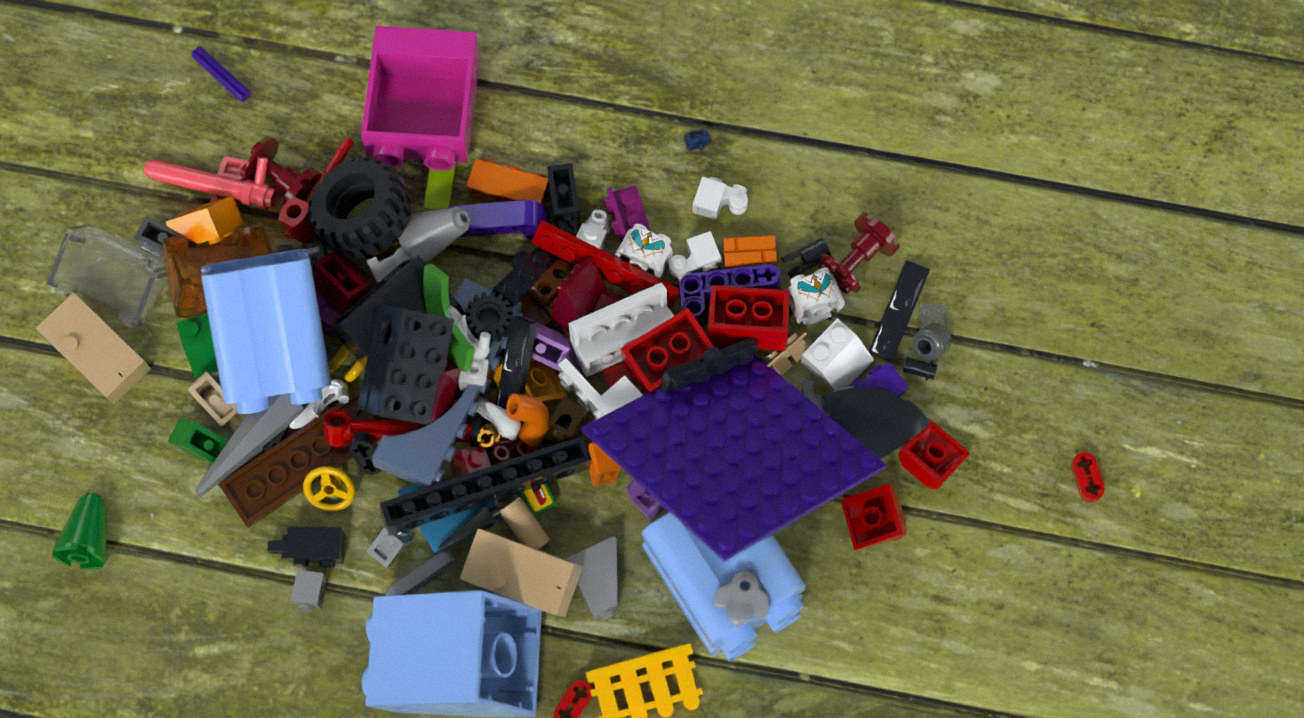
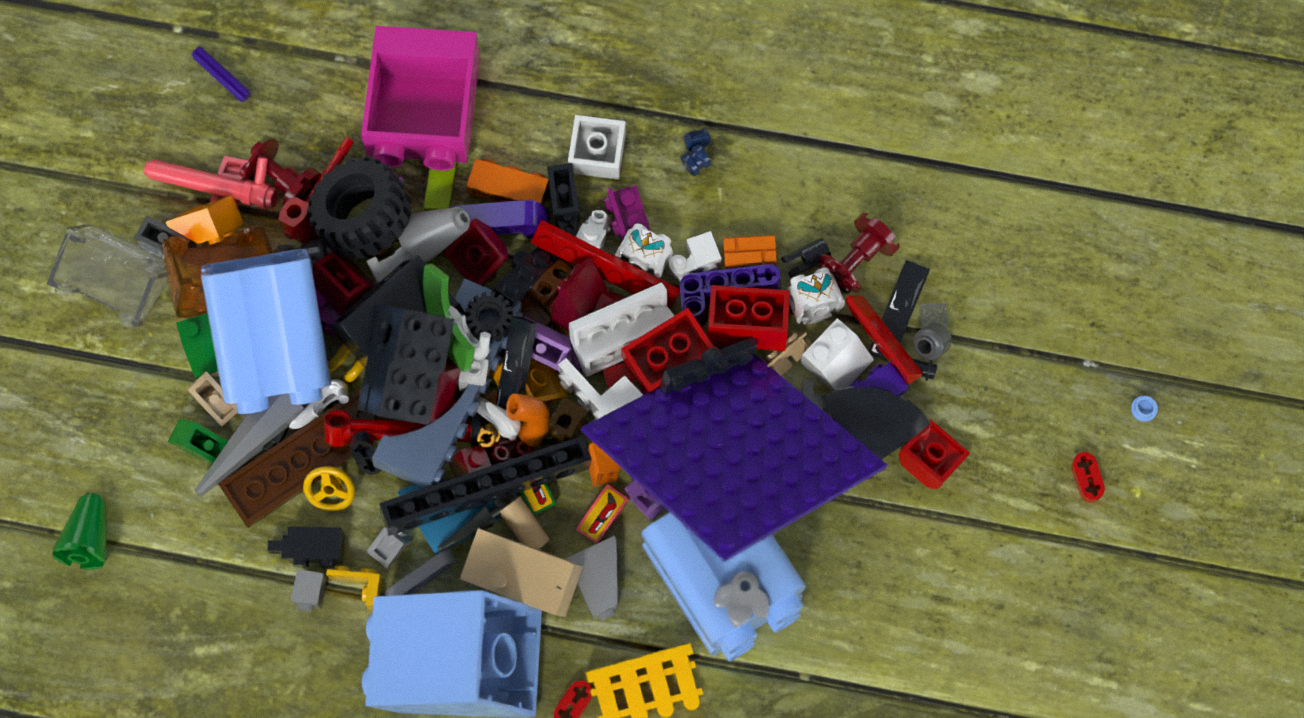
tan brick [35,292,151,405] -> none
white brick [692,177,748,220] -> none
red slope [840,483,907,551] -> none
none -> yellow bracket [326,566,383,610]
none -> dark red slope [444,218,508,287]
none -> white brick [568,115,626,179]
none -> slope [576,484,630,544]
none -> dark blue wheel [680,144,711,177]
none -> red slope [846,295,922,385]
none -> light blue plate [1131,396,1158,422]

